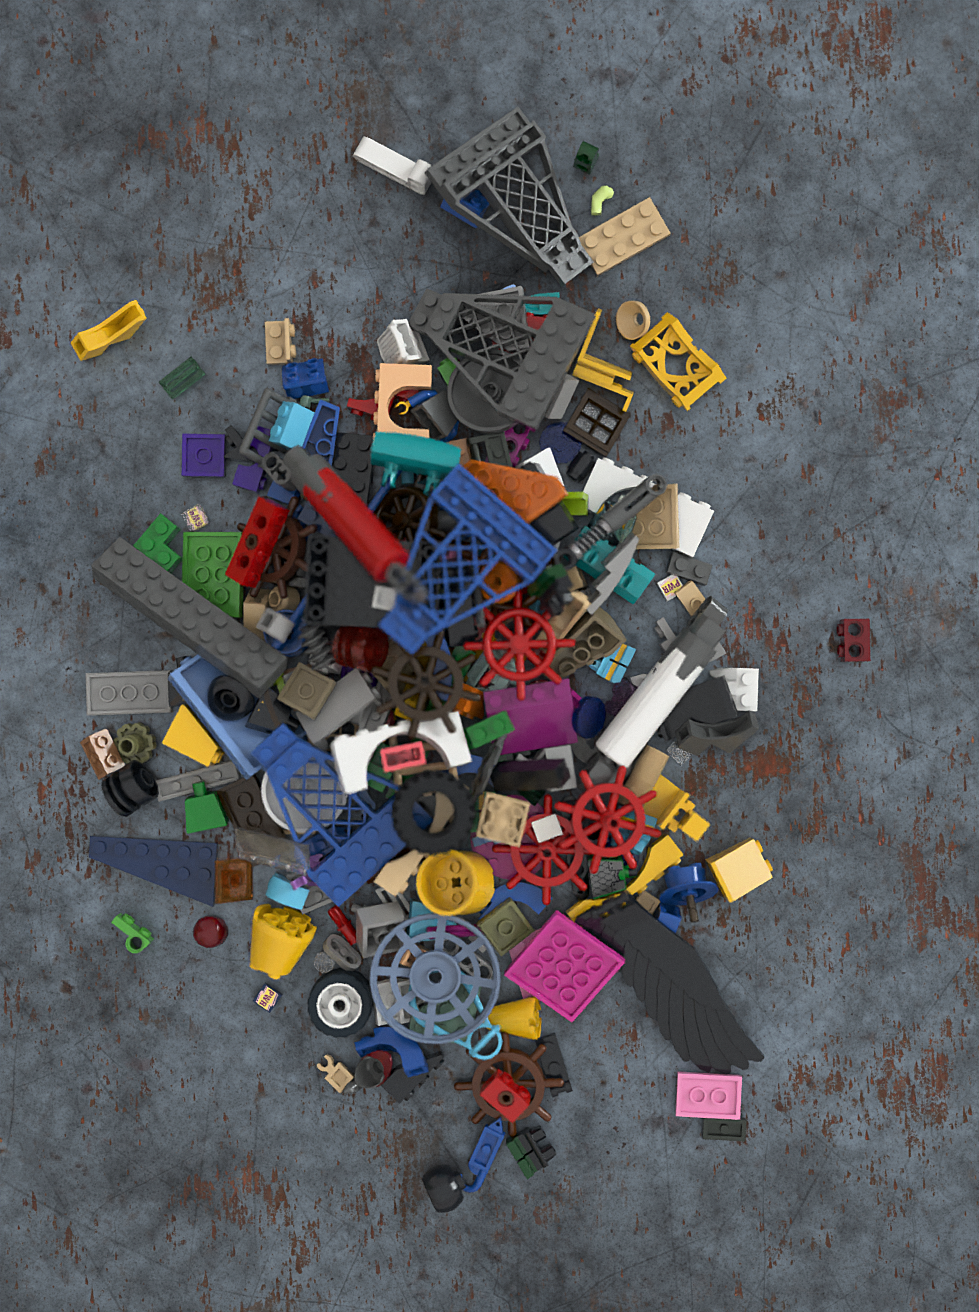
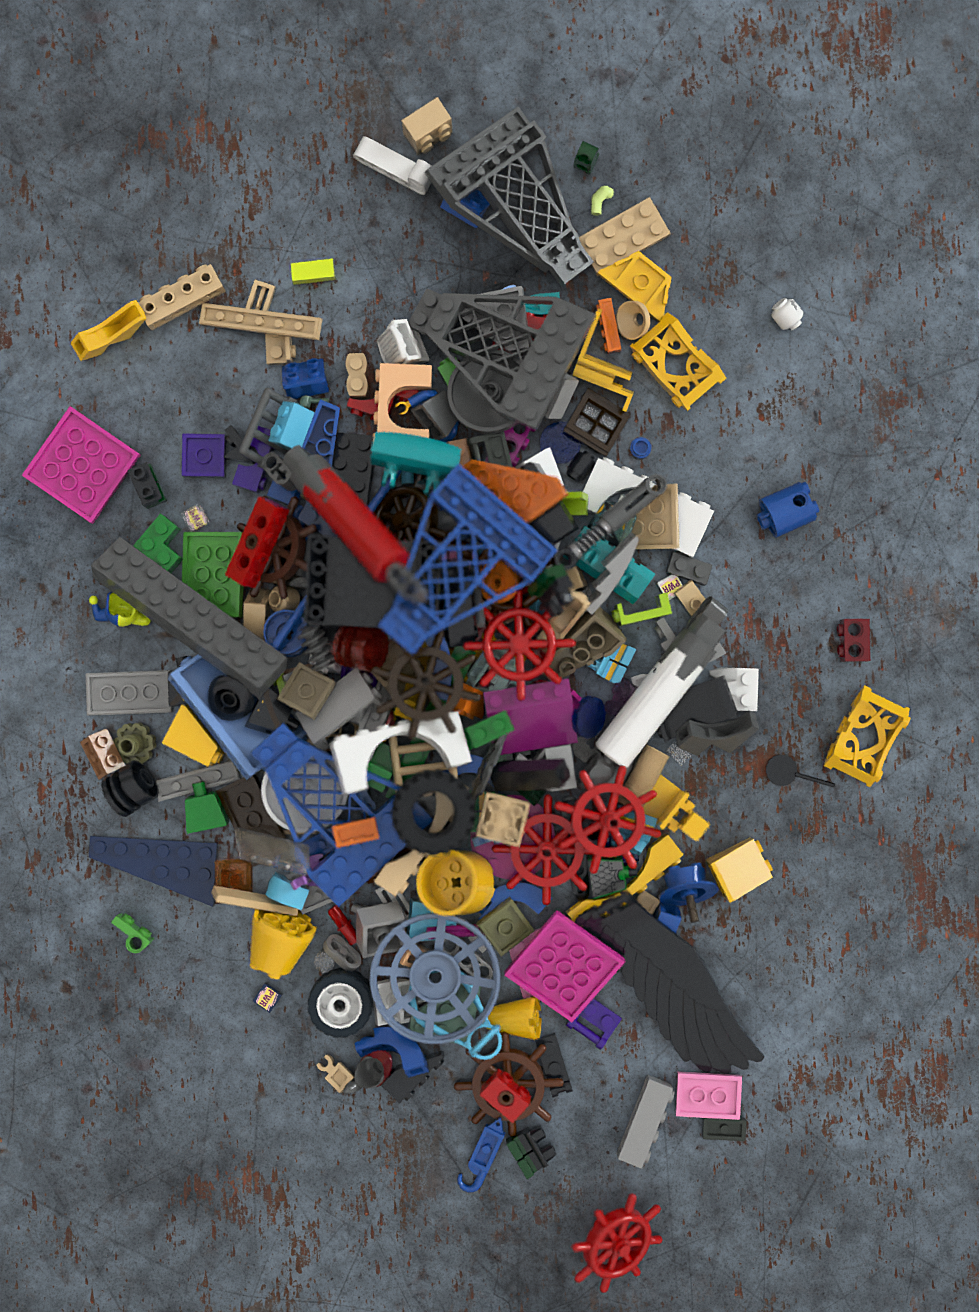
clear green tile [159,356,205,400] -> none
dark red hair [193,916,228,948] -> none
light grey brick [256,608,295,643] -> none
white tile [372,586,397,611] -> none
coral torso [380,742,426,772] -> none
black wheel [422,1164,466,1213] -> none
white sticker [532,814,563,843] -> none
none -> dark pink plate [22,406,141,524]
none -> neon yellow piece [89,592,151,627]
none -> black hips [127,462,167,509]
none -> tan brick [138,264,226,330]
none -> tan tile [199,303,323,340]
none -> tan tile [212,886,299,916]
none -> tan tile [246,280,276,311]
none -> neon yellow slope [291,259,335,285]
none -> orange plate [332,816,380,848]
none -> tan brick [346,353,369,400]
none -> tan brick [402,97,452,155]
none -> dark purple plate [565,998,622,1050]
none -> red piece [572,1193,663,1293]
none -> orange piece [596,298,621,354]
none -> yellow wing [597,251,672,323]
none -> lime panel [611,593,672,627]
none -> light grey brick [616,1074,675,1169]
none -> blue plate [630,437,651,459]
none -> blue cylinder [757,482,819,538]
none -> black piece [766,754,835,787]
none -> white head [772,298,803,330]
none -> yellow fence [824,685,910,787]

